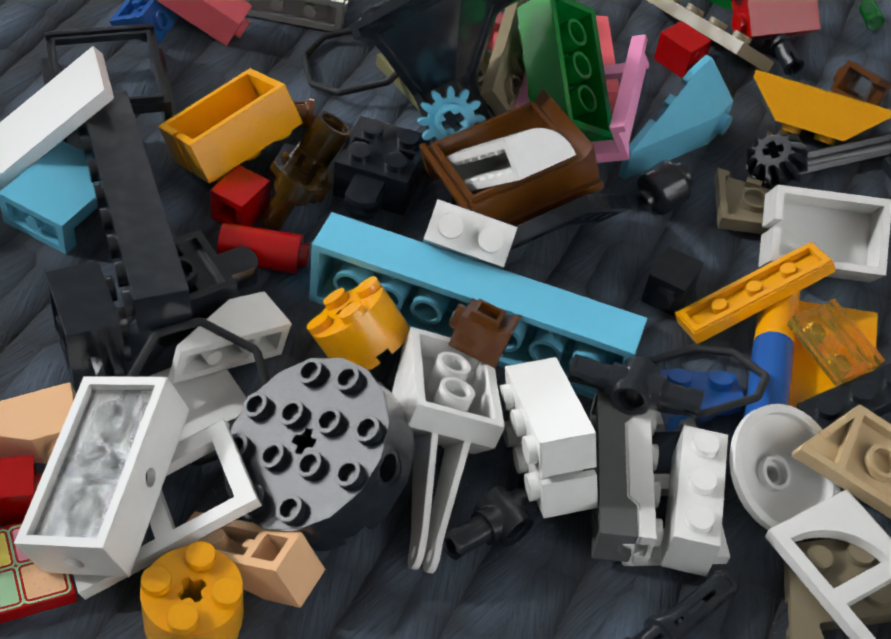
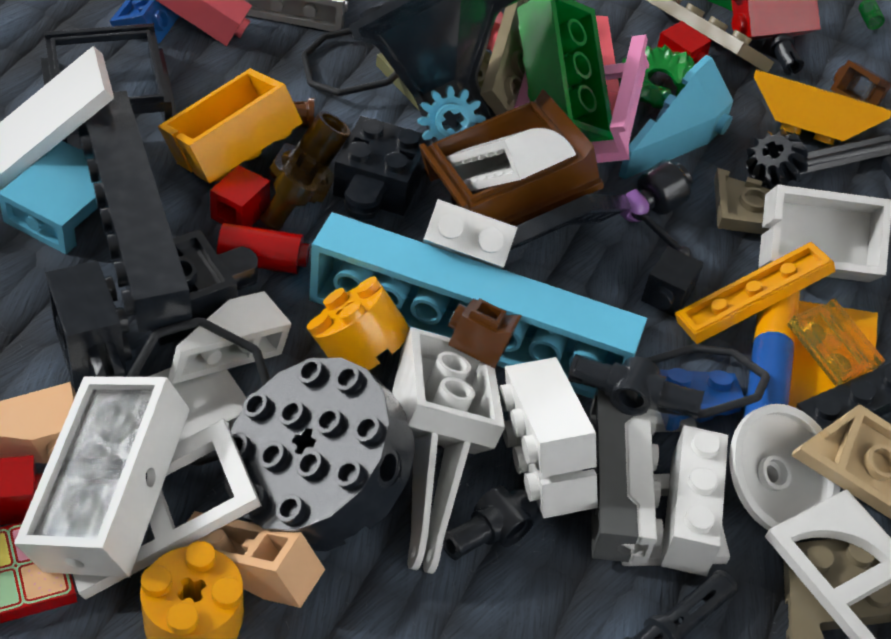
none -> green piece [619,44,695,111]
none -> hinge [620,189,691,256]

